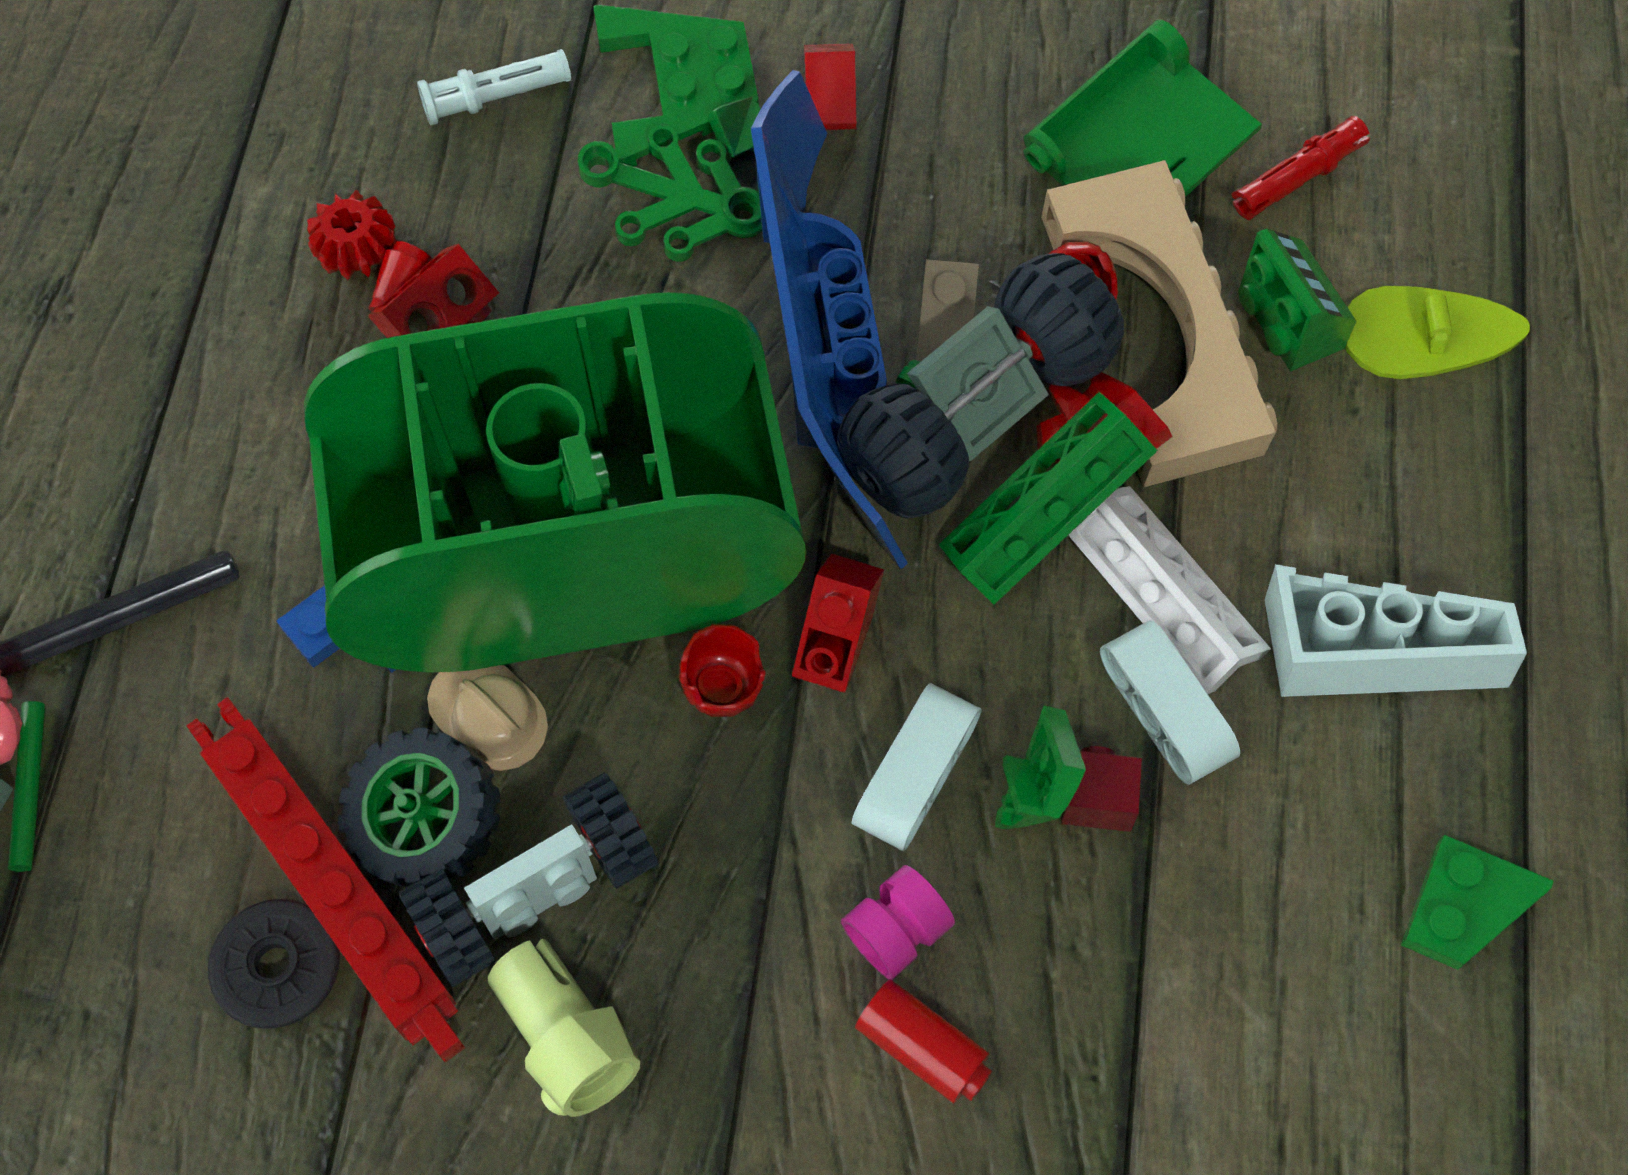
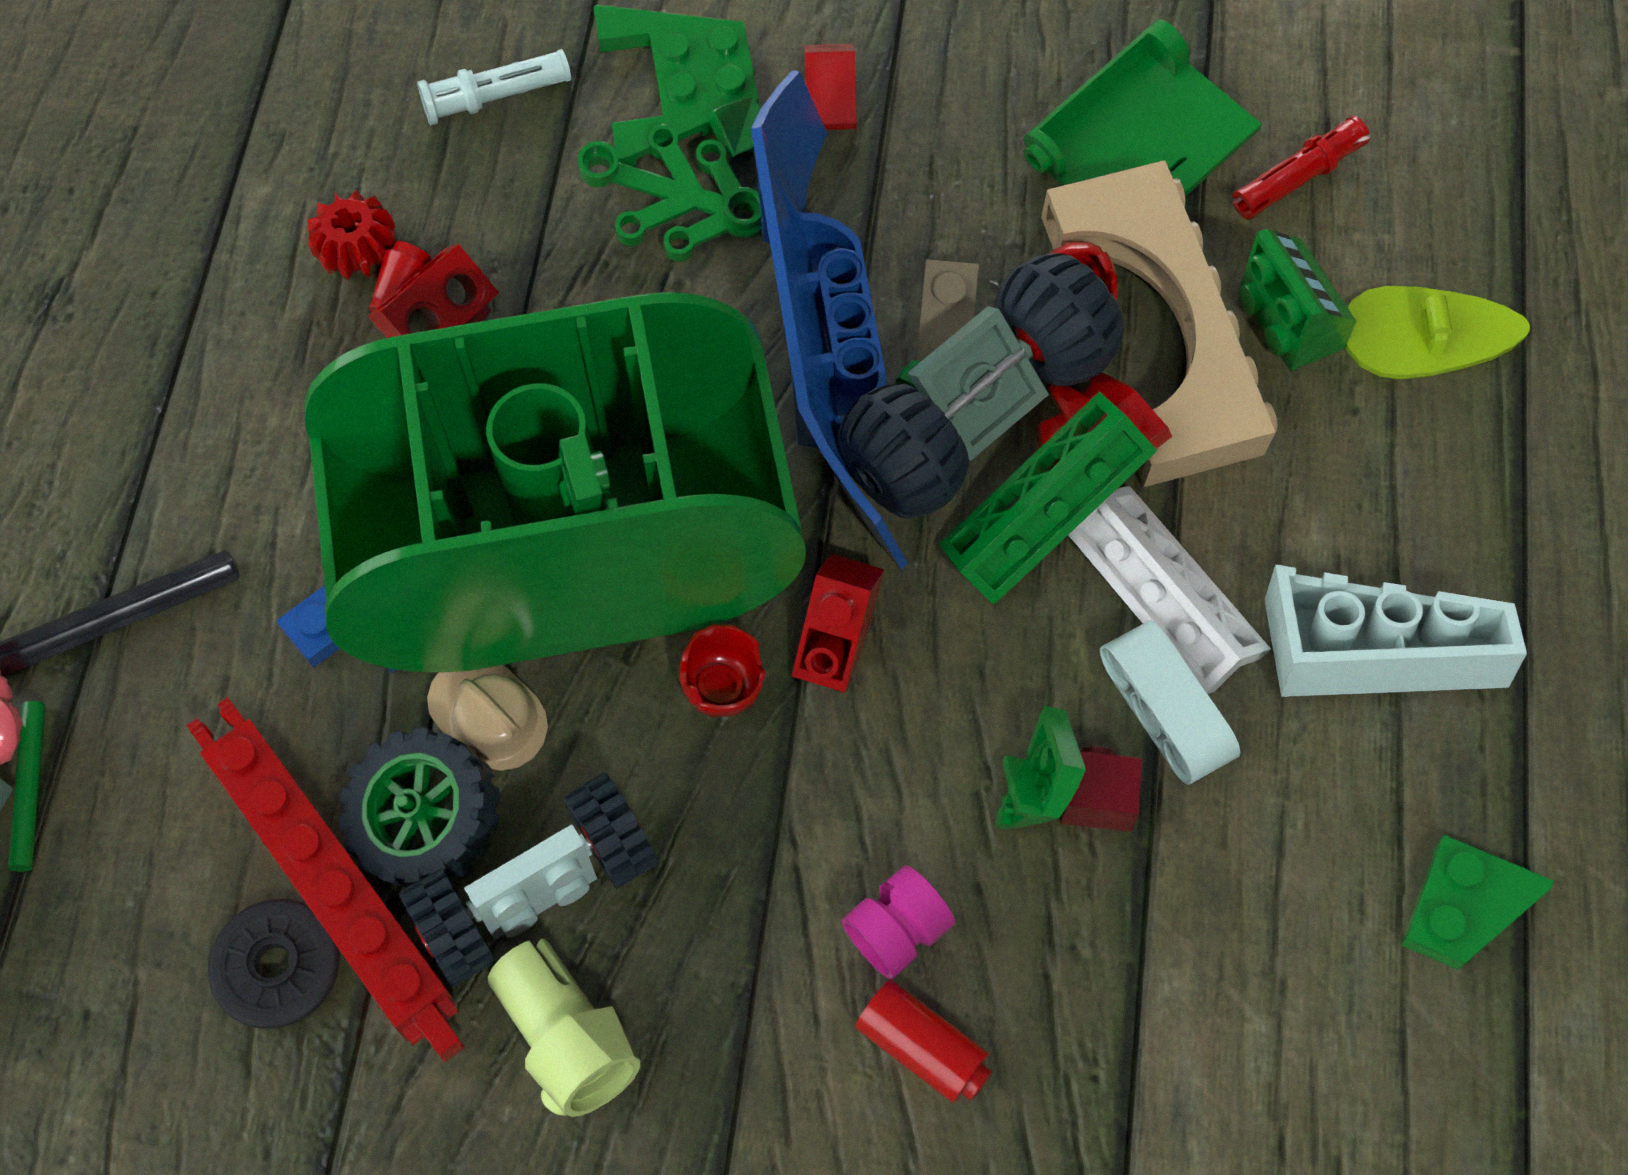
light aqua beam [851,683,982,852] -> none

